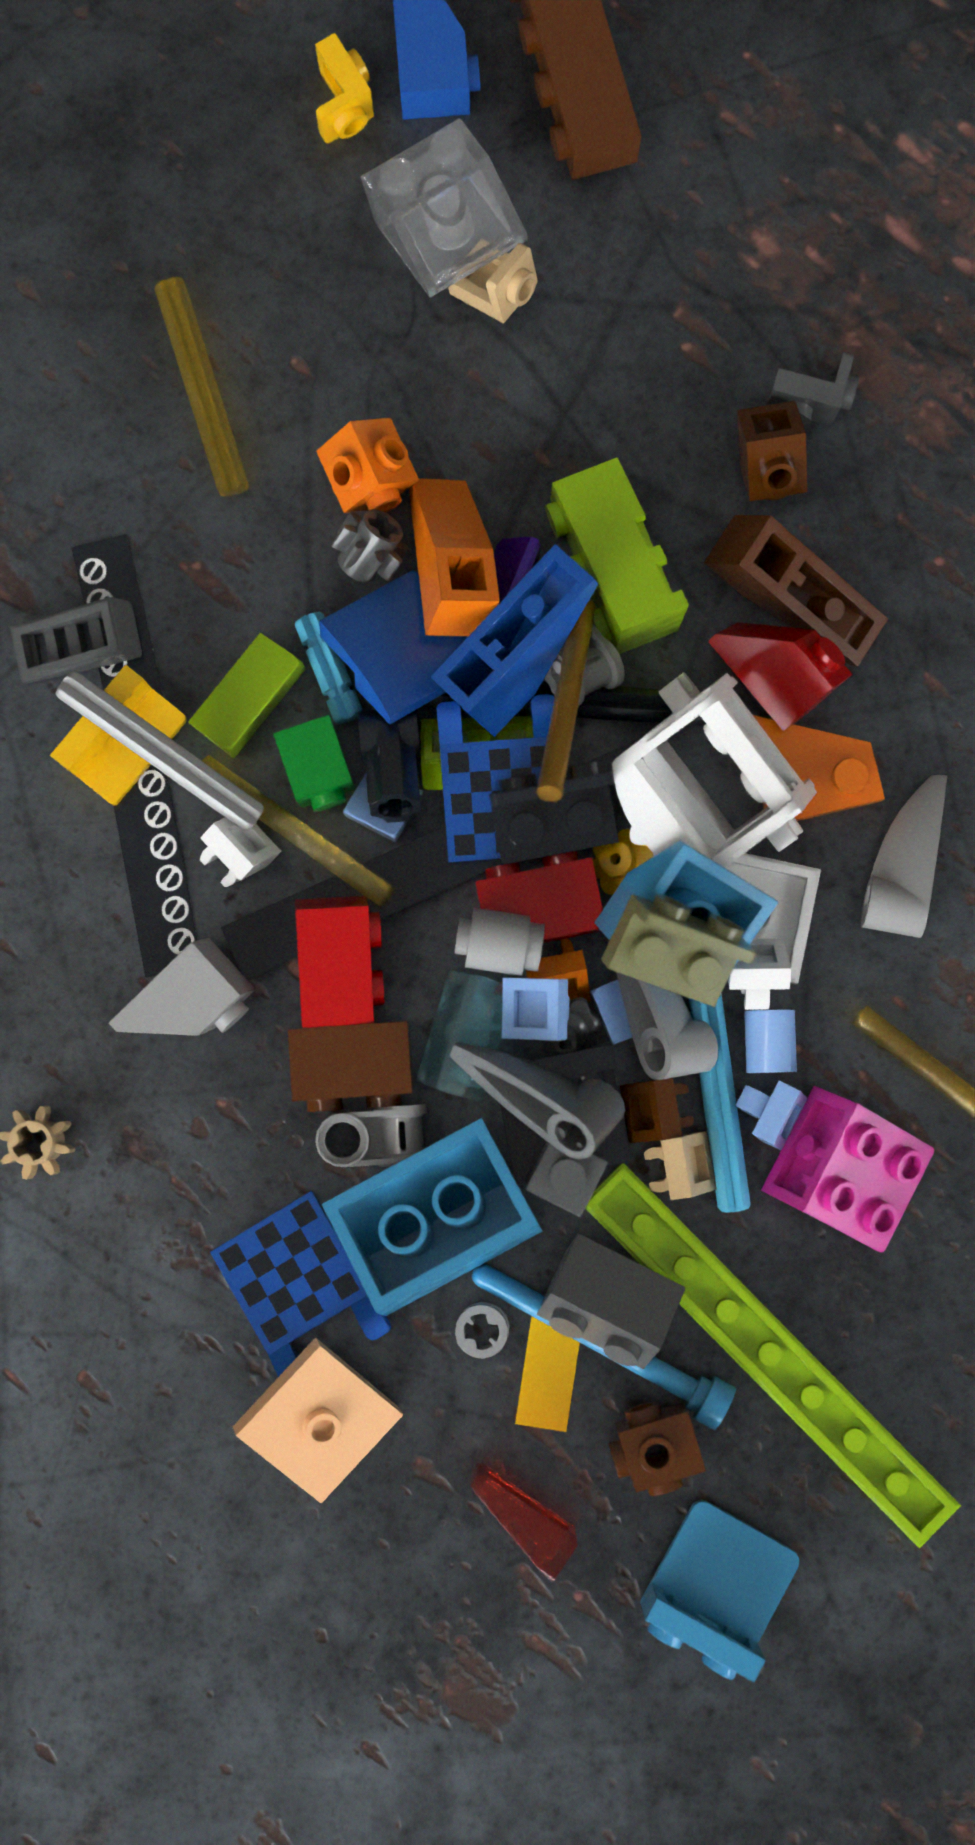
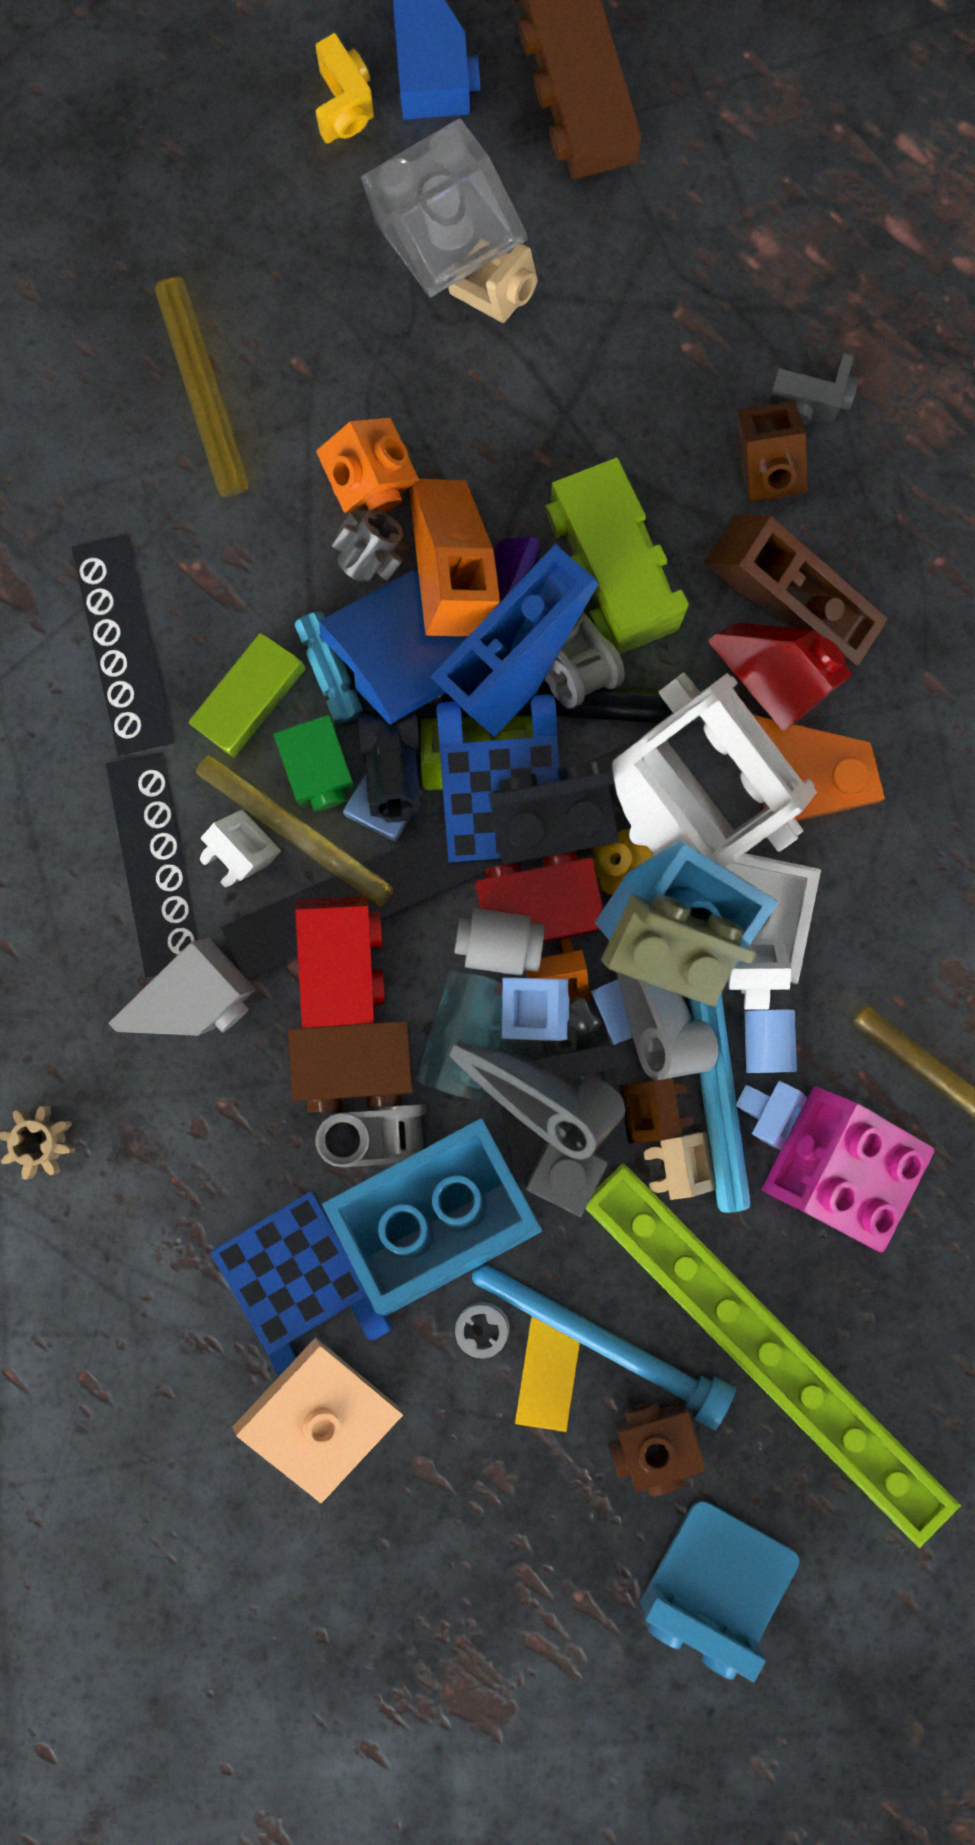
dark grey slope [10,597,142,684] -> none
yellow panel [50,664,187,805] -> none
light grey axle [56,671,264,830] -> none
clear red slope [470,1463,578,1582] -> none
dark grey brick [536,1233,686,1369] -> none
pearl gold bar [537,600,596,802] -> none
light grey piece [861,775,947,938] -> none

